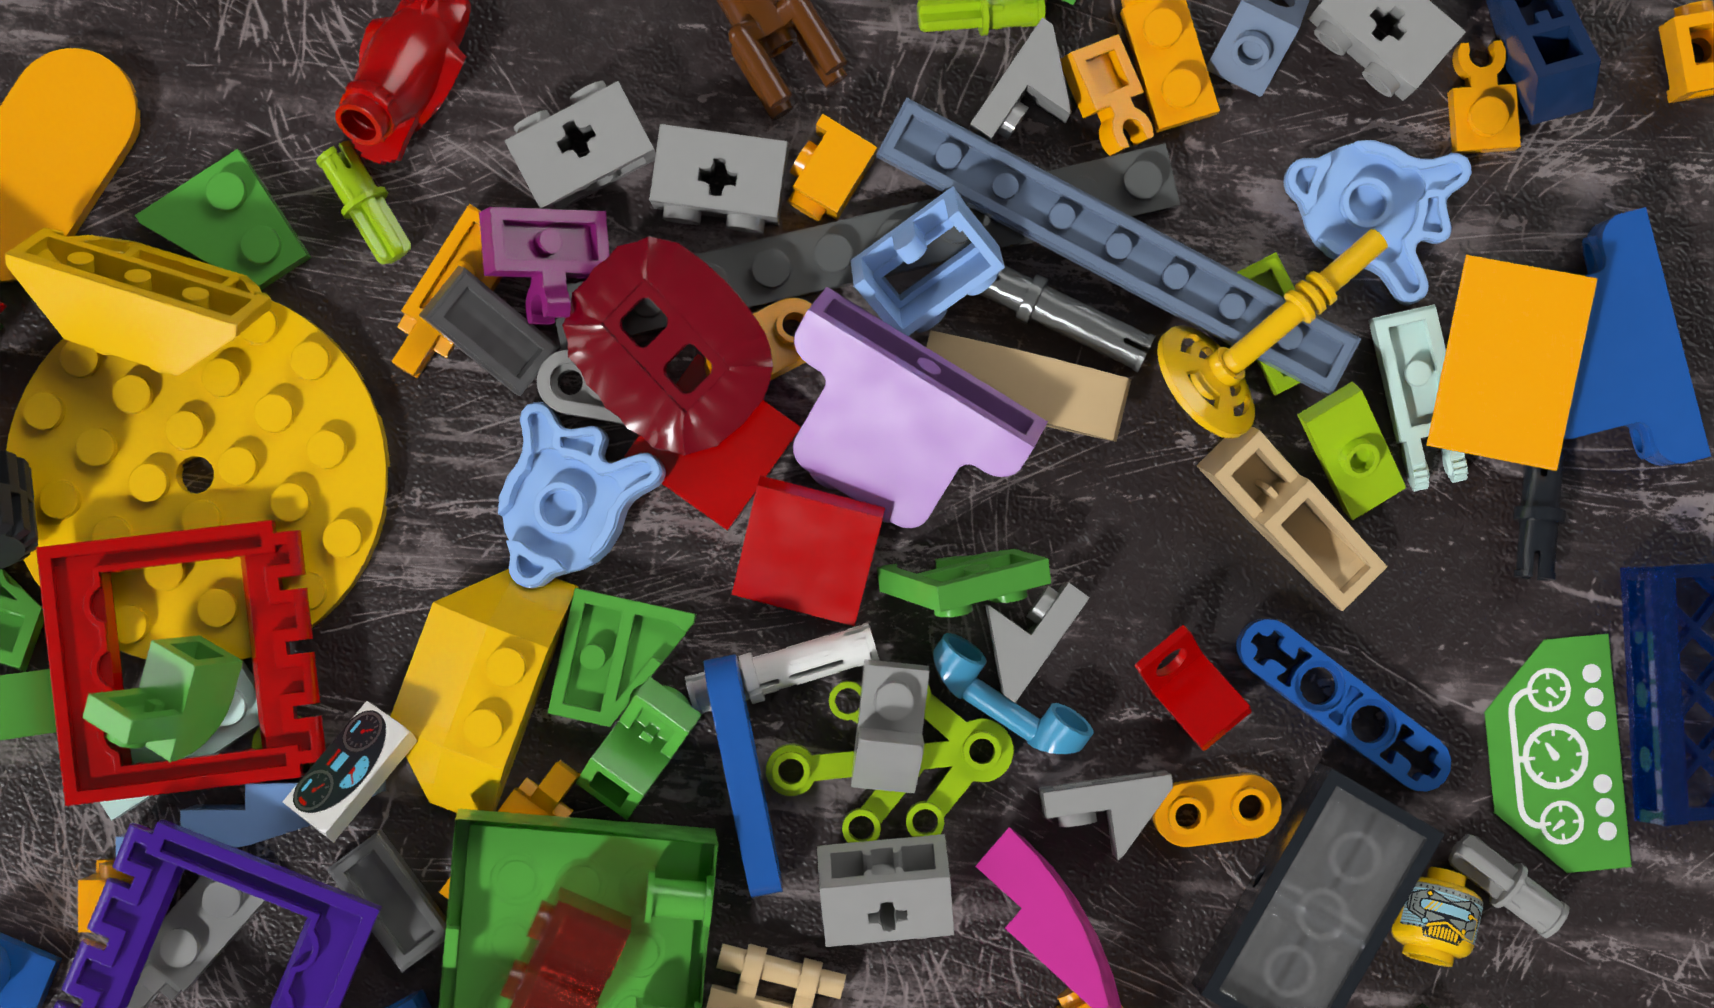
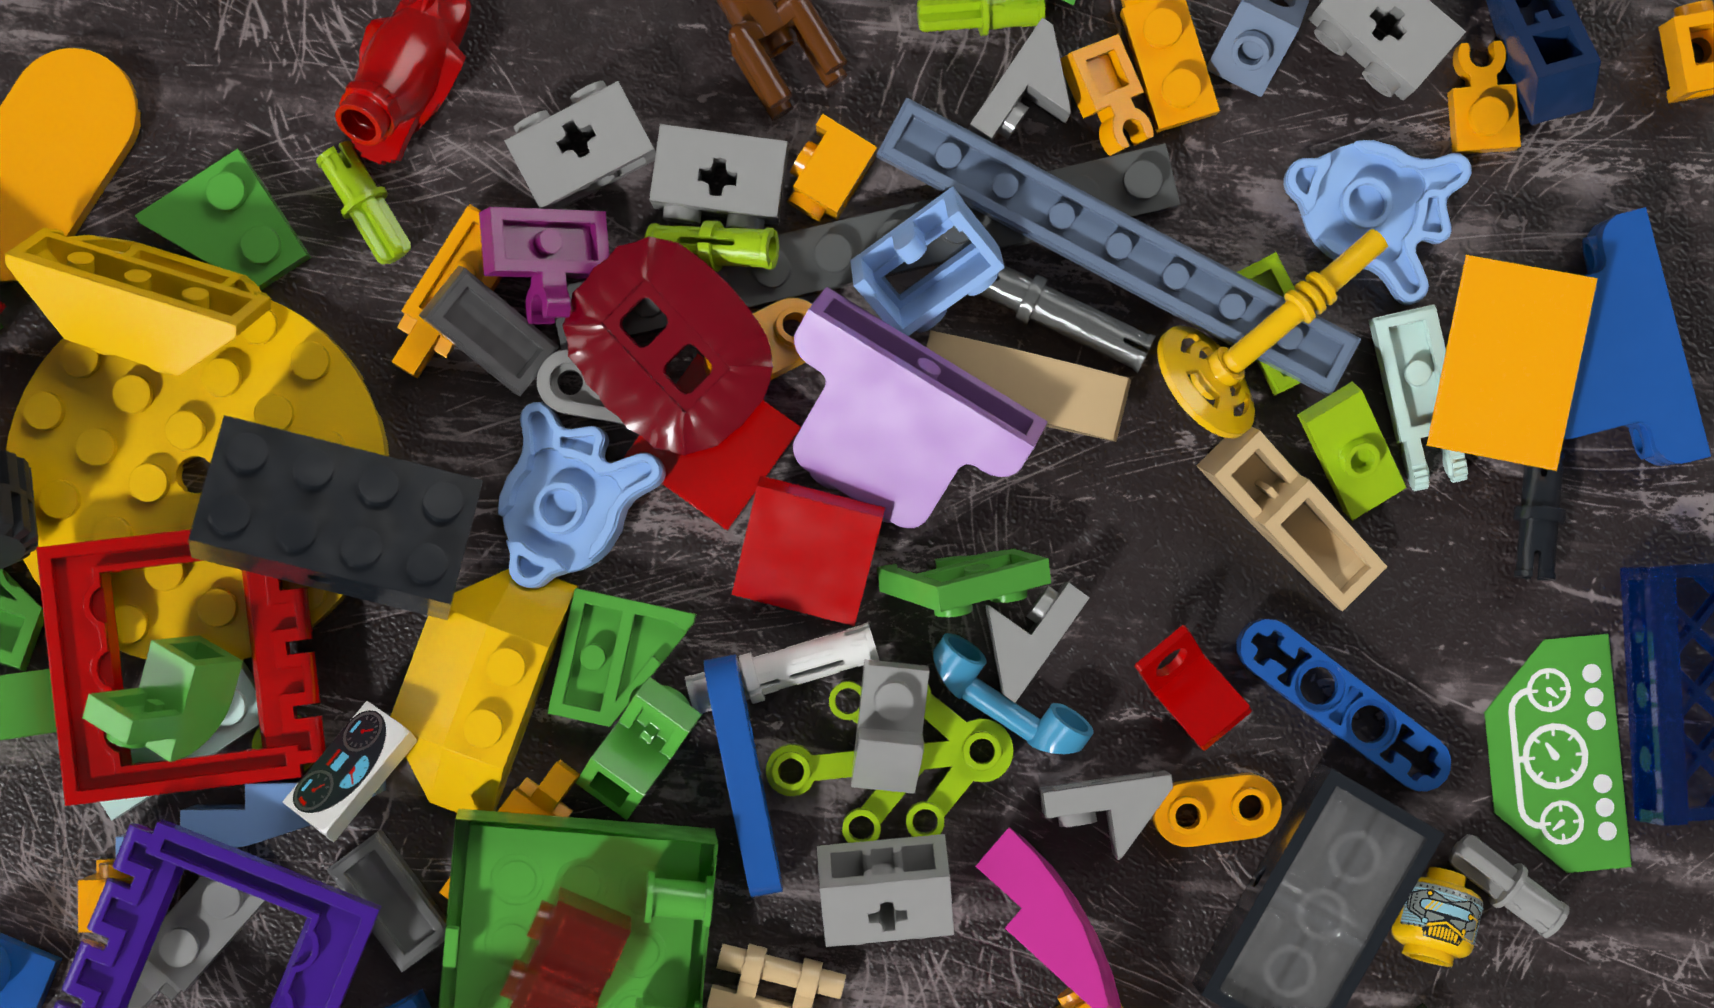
none -> black brick [188,415,483,620]
none -> lime pin [645,221,779,272]

